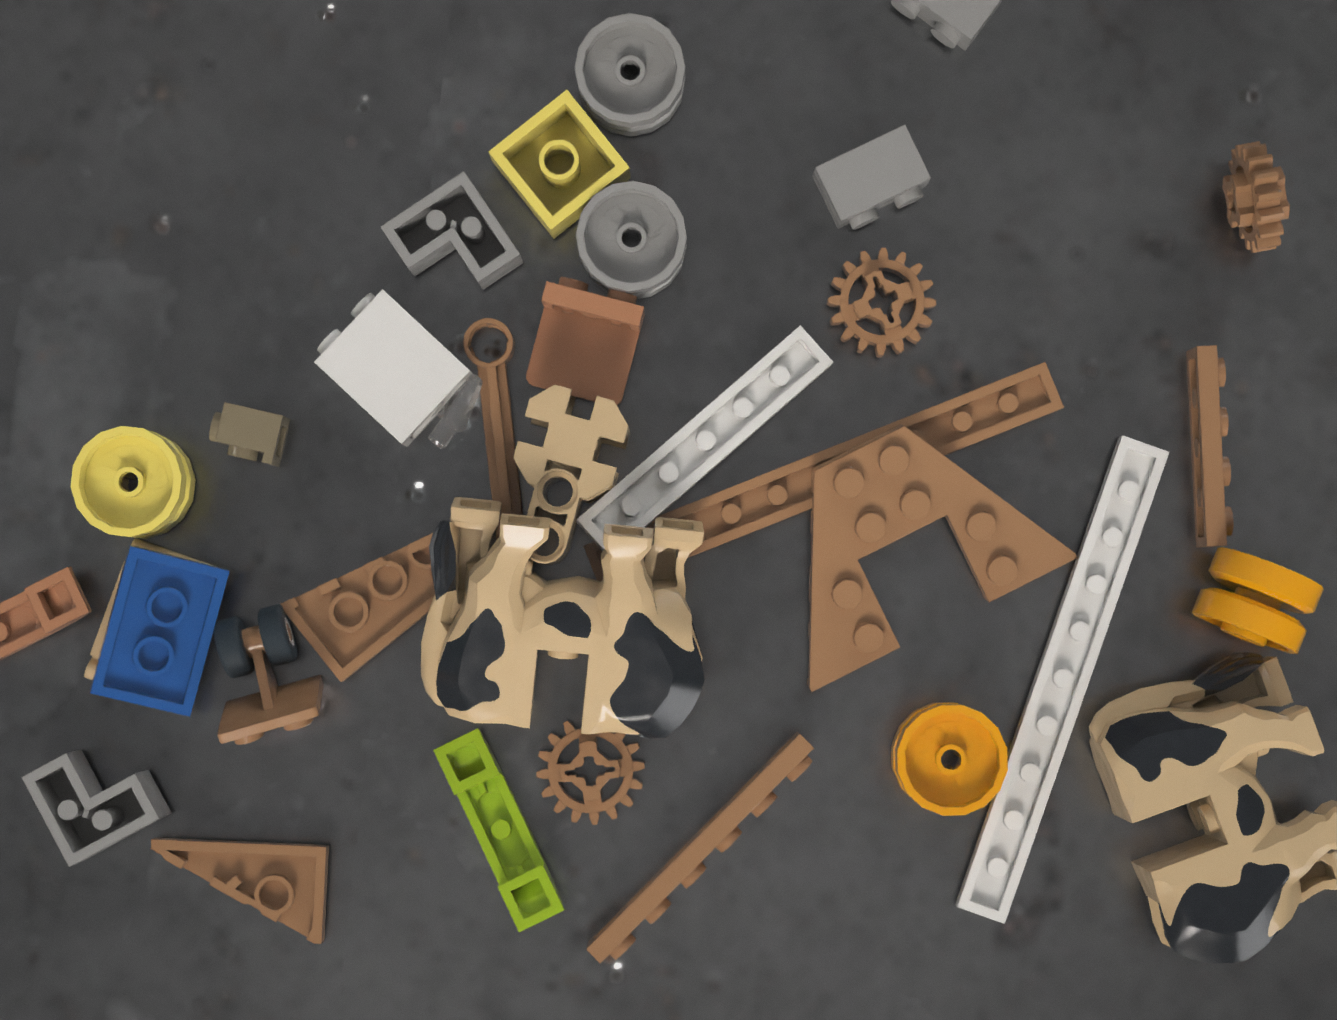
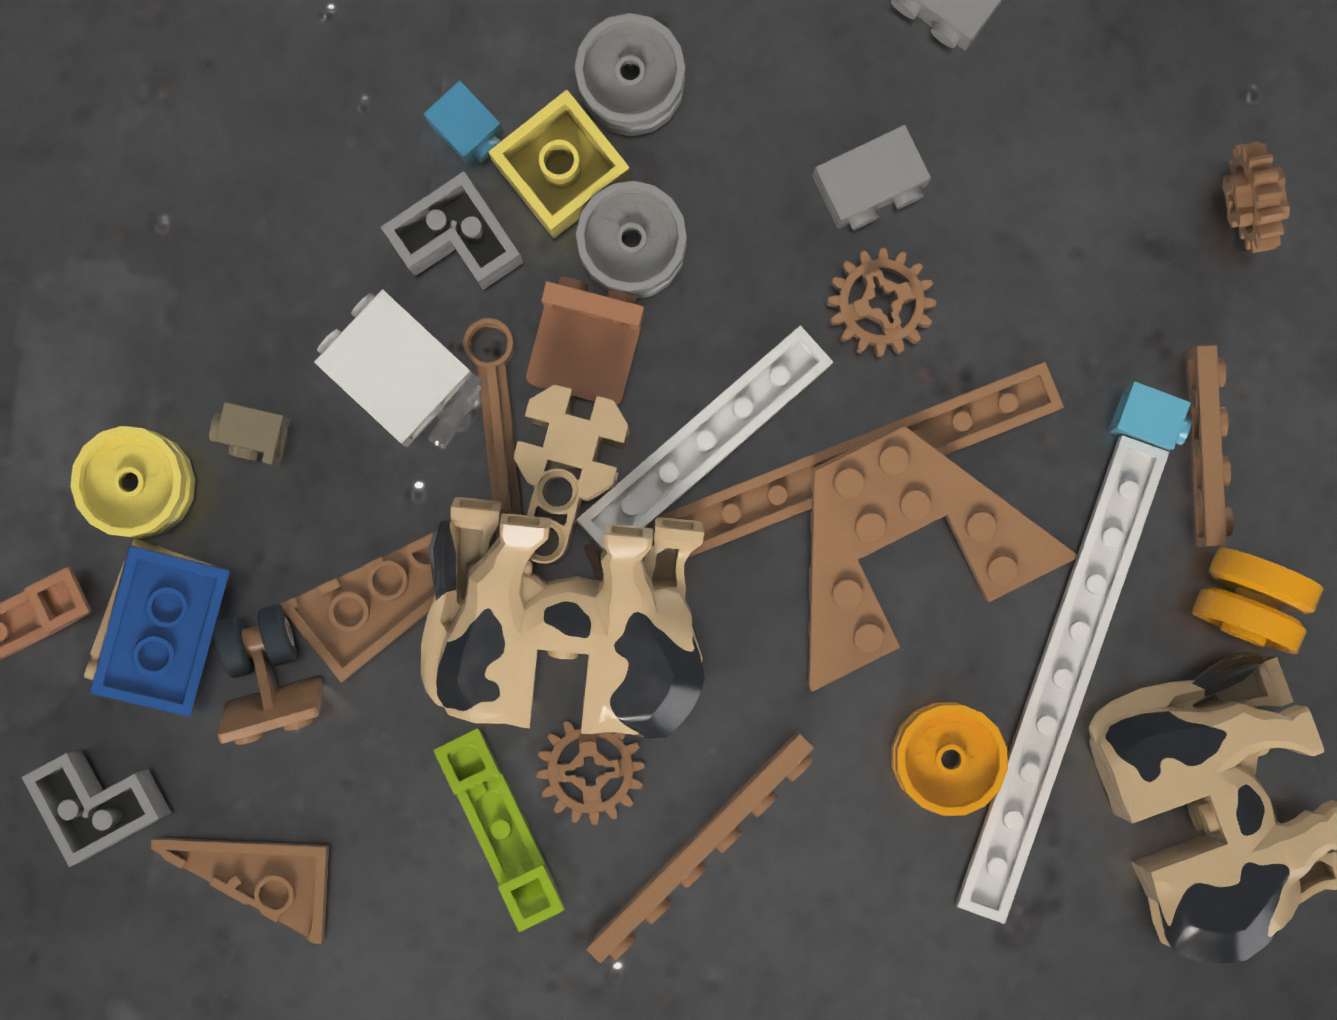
none -> dark azure brick [423,80,504,166]
none -> medium azure brick [1108,381,1193,451]

